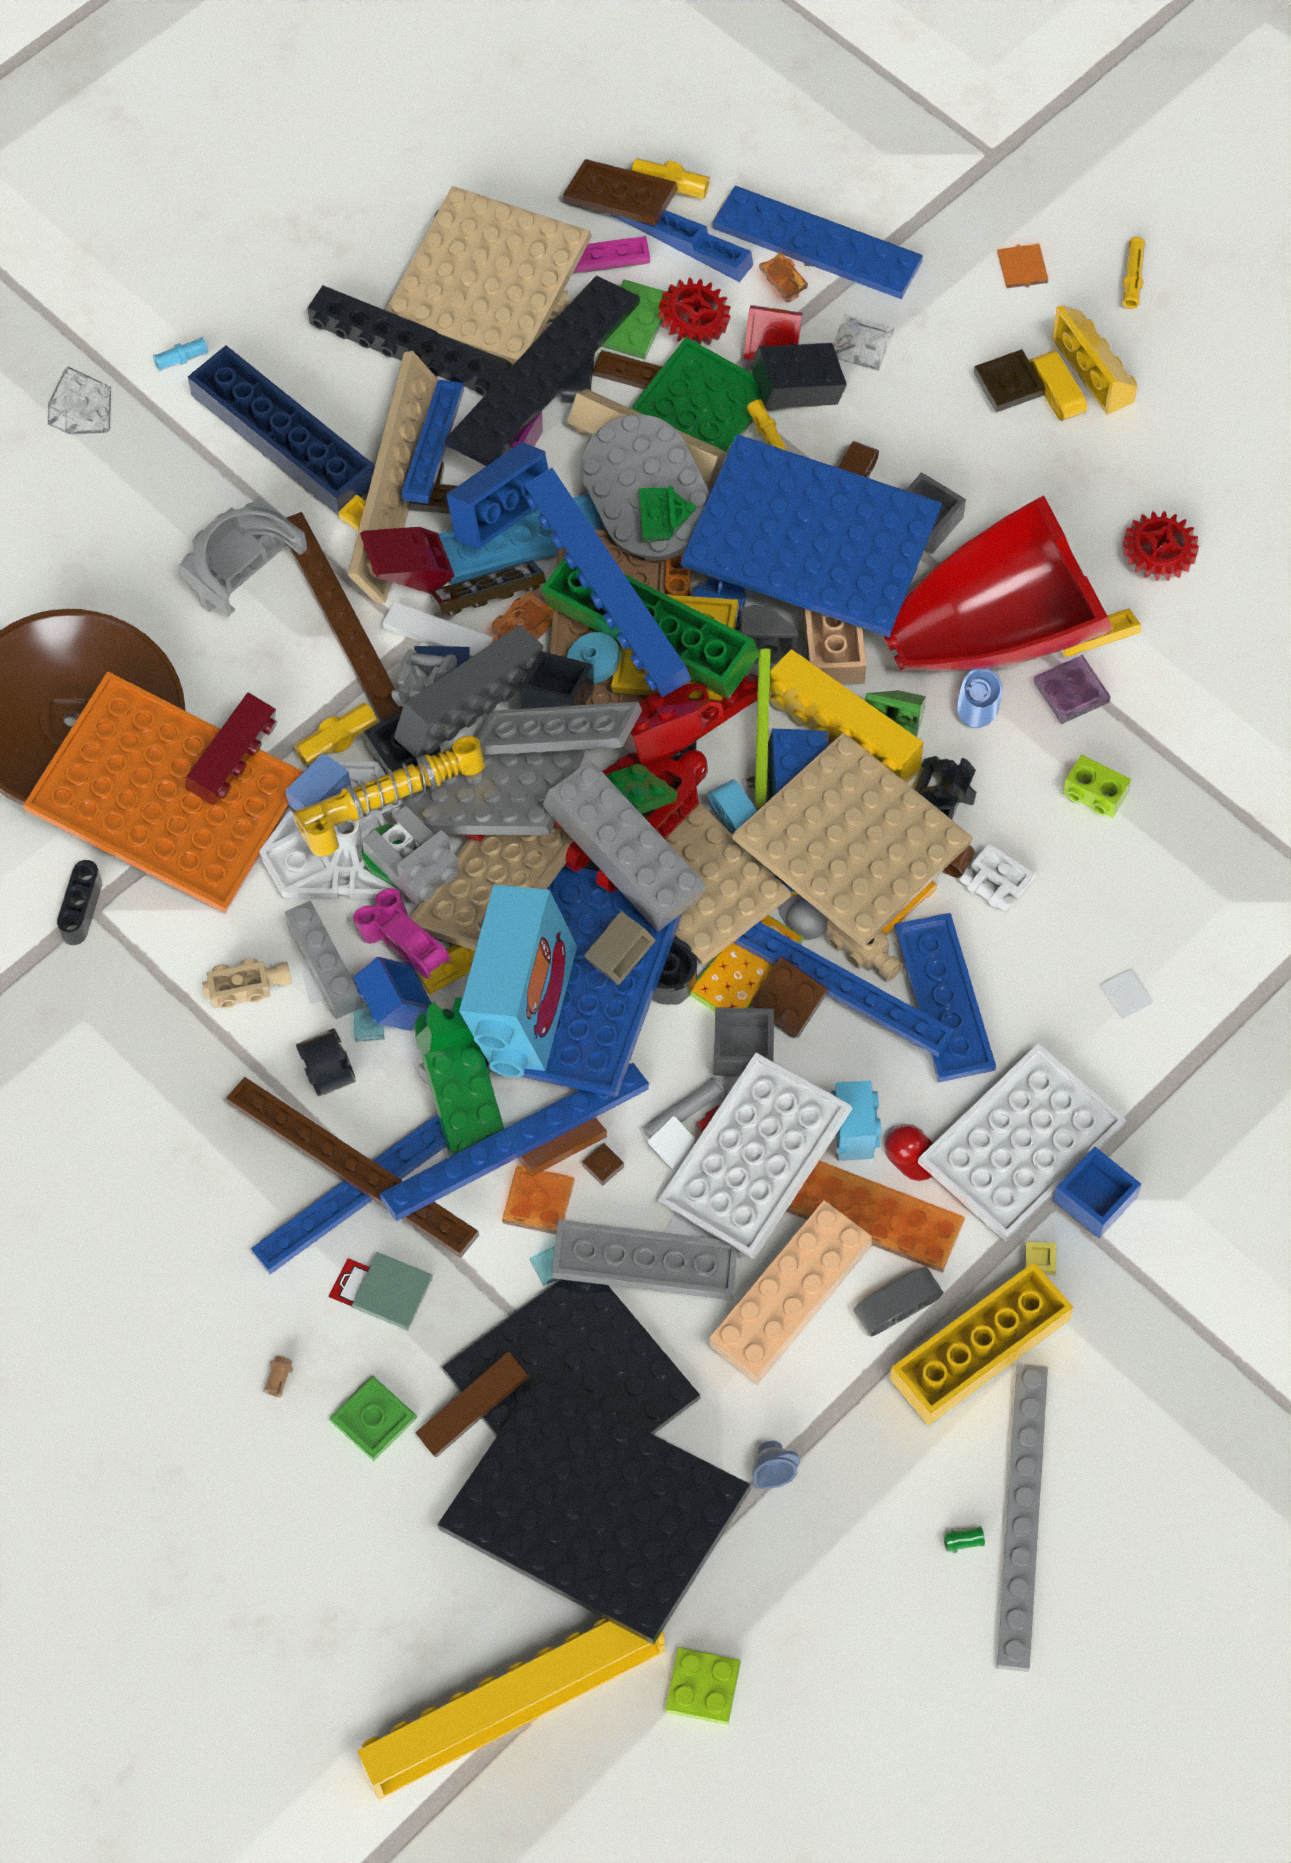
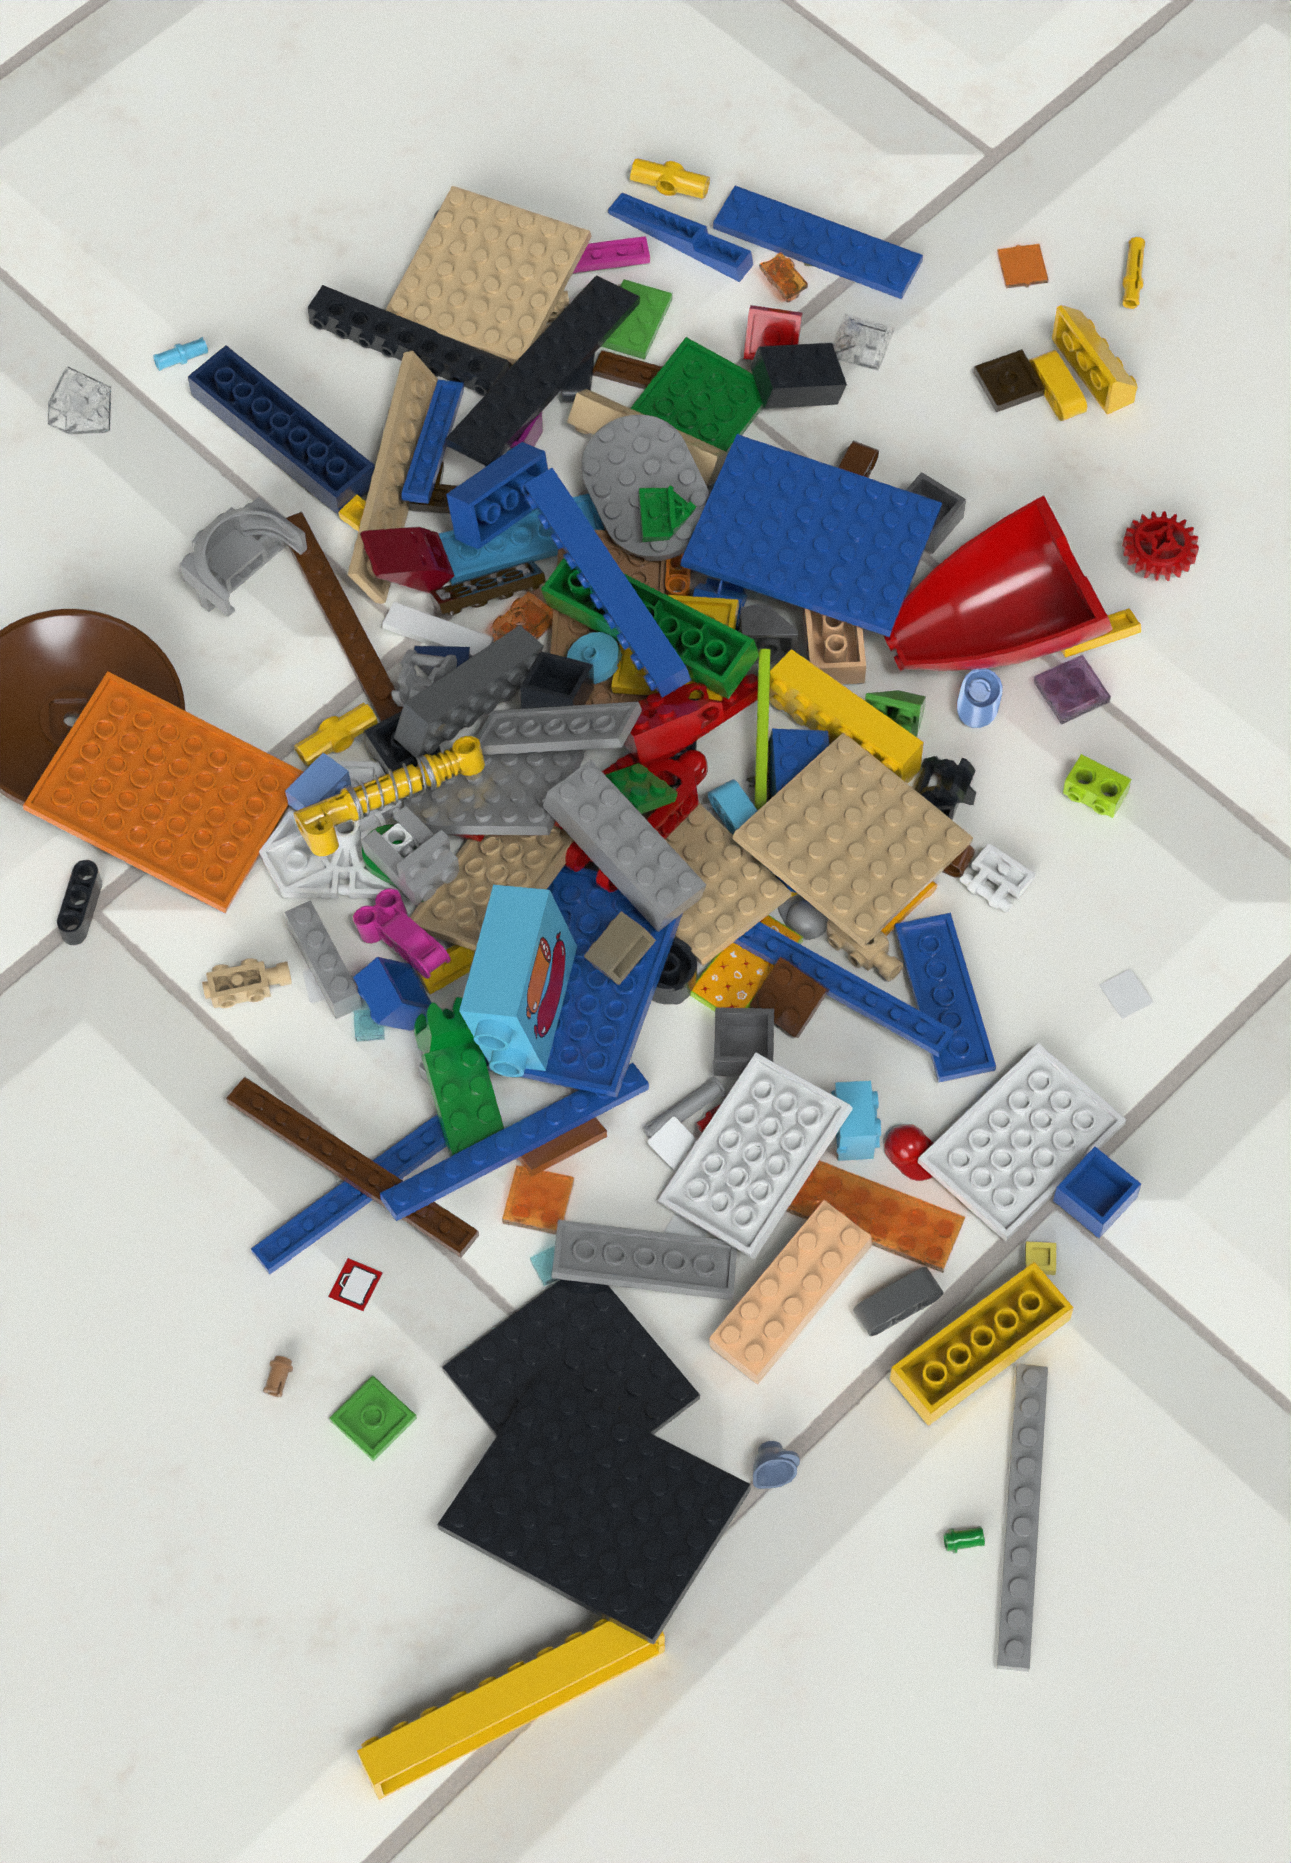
dark red brick [185,692,277,806] -> none
black brick [296,1028,356,1096] -> none
sand green tile [352,1252,433,1331] -> none
reddish brown tile [416,1352,530,1457] -> none
reddish brown plate [563,159,678,226] -> none
reddish brown plate [582,1143,624,1186] -> none
red gear [658,278,731,345] -> none
lime plate [665,1647,741,1725] -> none
yellow pin [746,399,788,451] -> none

